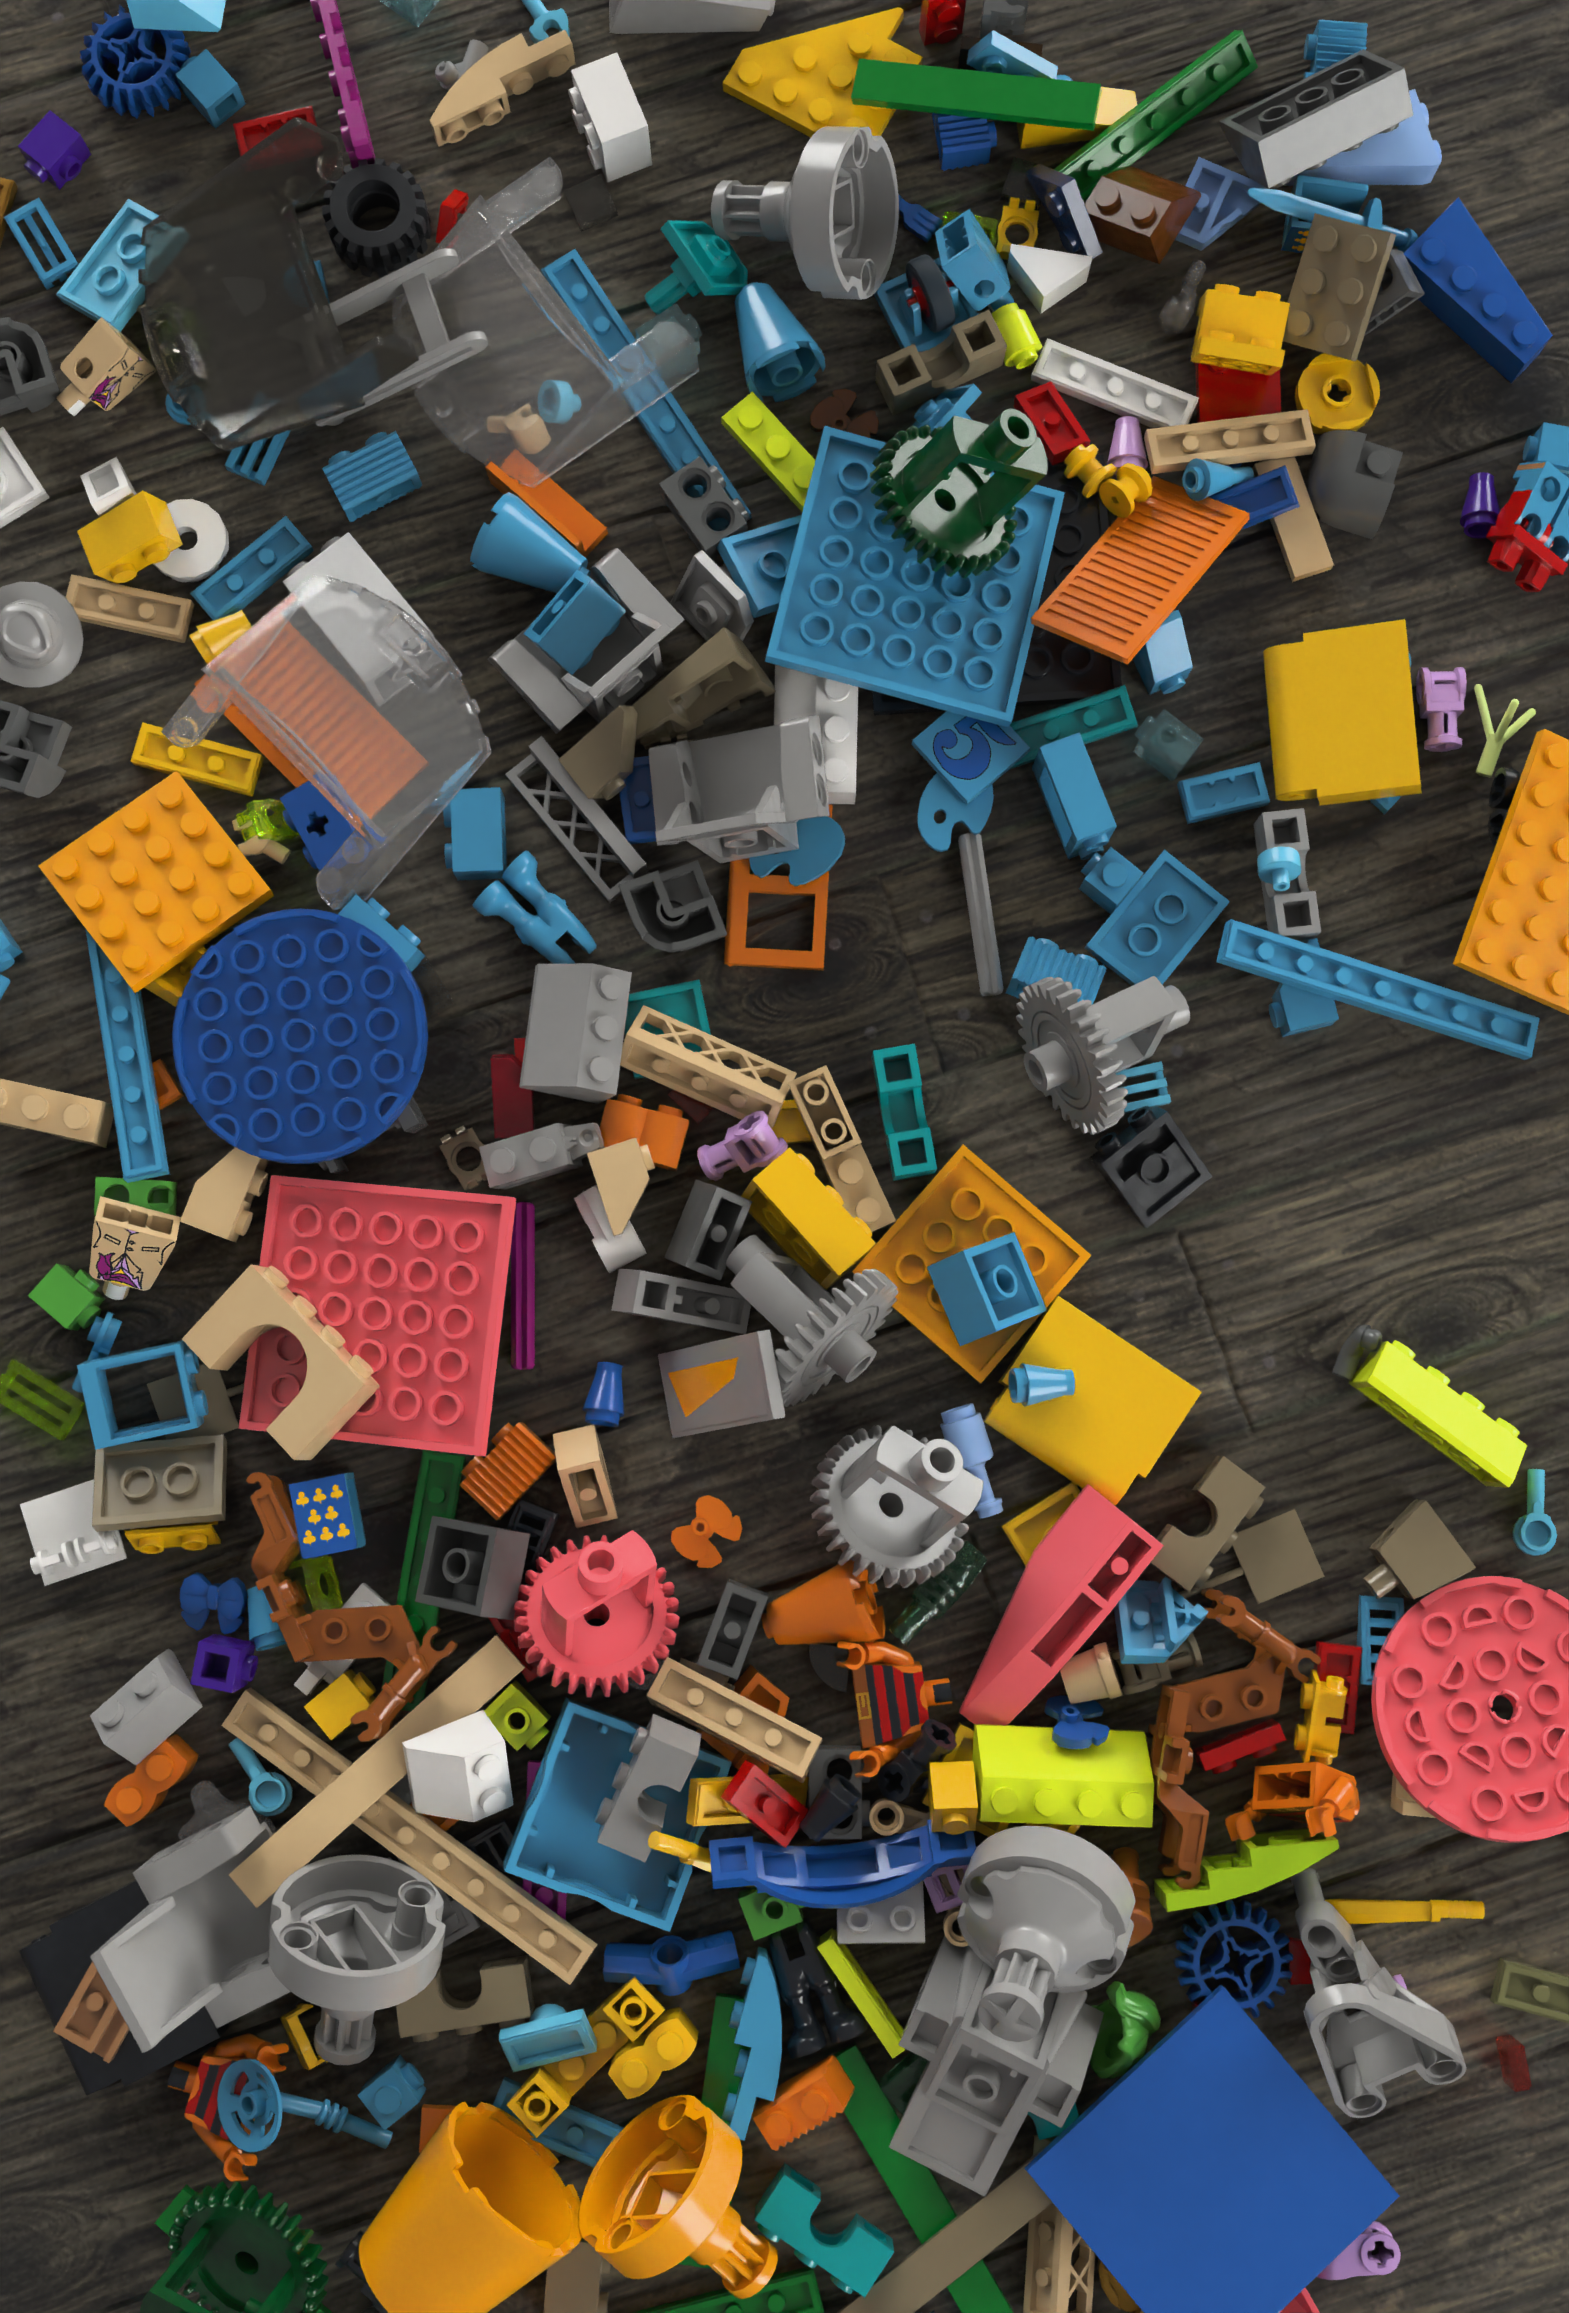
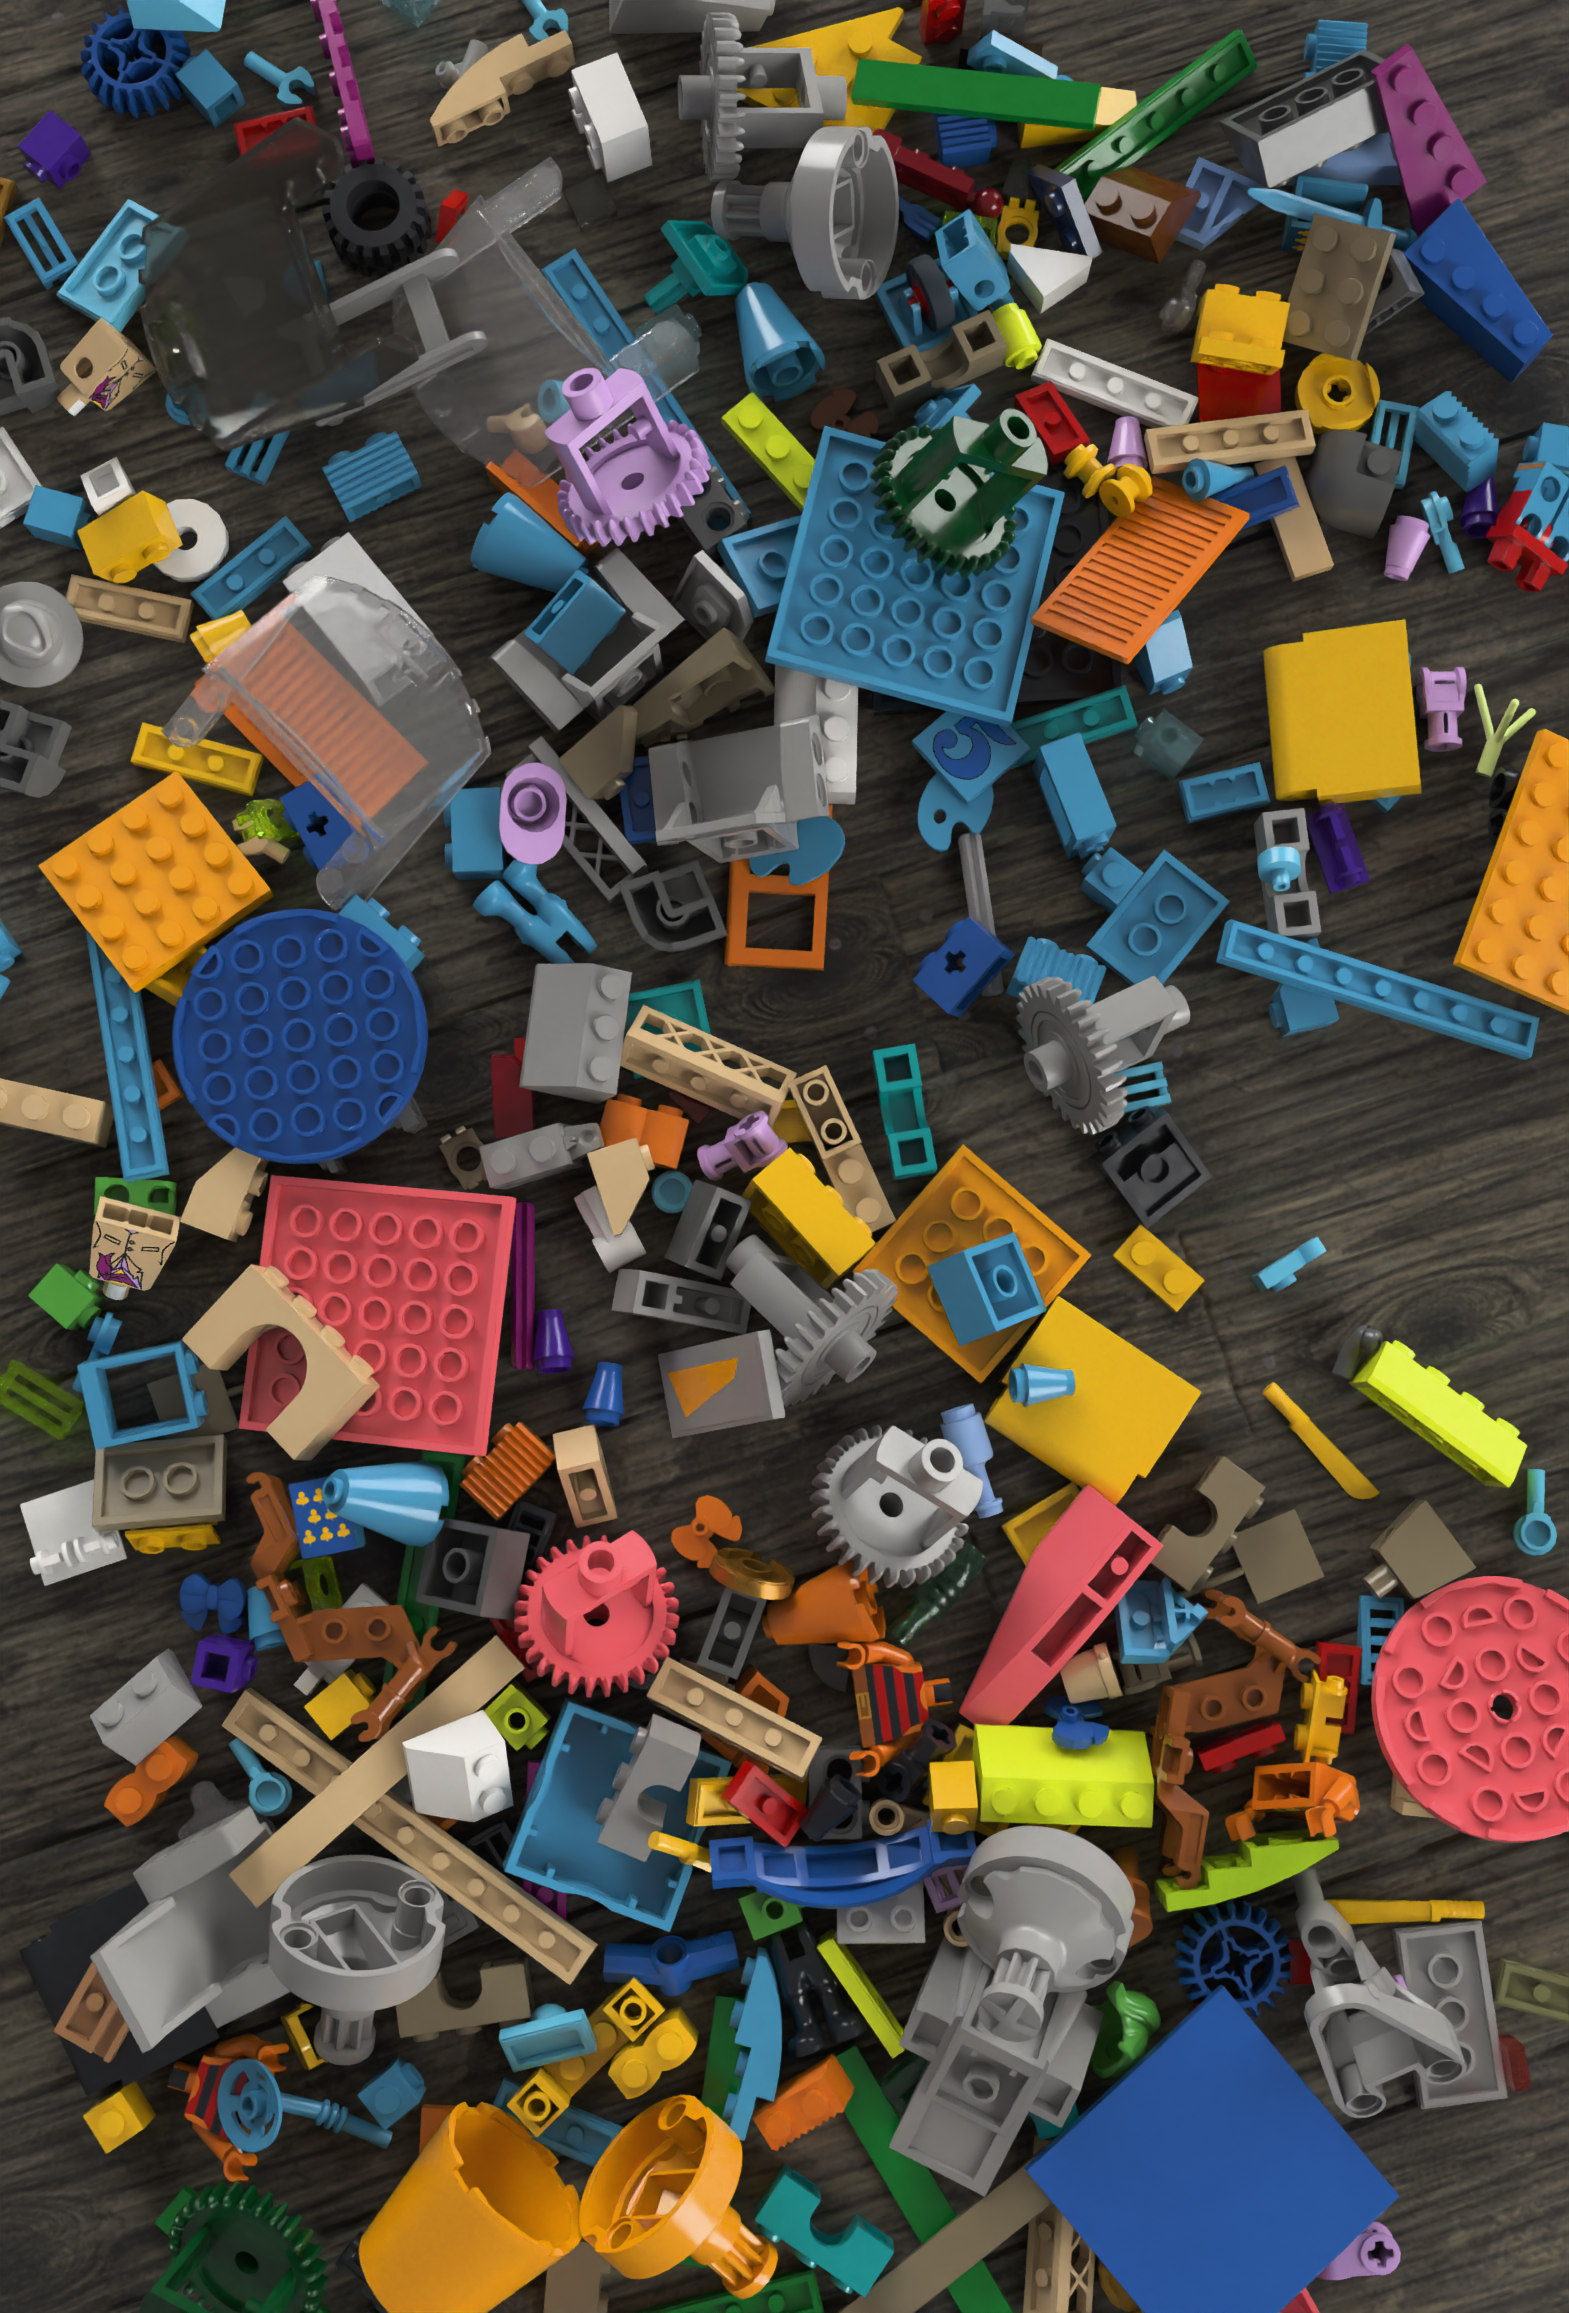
none -> dark azure brick [23,485,95,550]
none -> yellow brick [83,2081,156,2154]
none -> medium azure bar [244,51,317,111]
none -> dark azure cone [322,1460,449,1547]
none -> lavender piece [499,763,567,865]
none -> dark purple cone [532,1309,575,1374]
none -> lavender piece [544,368,711,547]
none -> medium azure tile [652,1171,693,1214]
none -> light grey piece [678,12,847,182]
none -> pearl gold tile [709,1548,796,1600]
none -> dark red plate [872,128,1004,222]
none -> blue brick [913,917,1015,1018]
none -> yellow plate [1111,1224,1205,1312]
none -> medium azure plate [1251,1237,1326,1293]
none -> yellow piece [1262,1382,1380,1499]
none -> dark purple hinge [1305,802,1370,894]
none -> medium azure tile [1369,400,1419,490]
none -> magenta wing [1371,44,1487,234]
none -> lavender cone [1384,516,1430,581]
none -> light grey tile [1392,1919,1508,2109]
none -> dark azure brick [1414,391,1499,492]
none -> medium azure plate [1420,491,1465,574]

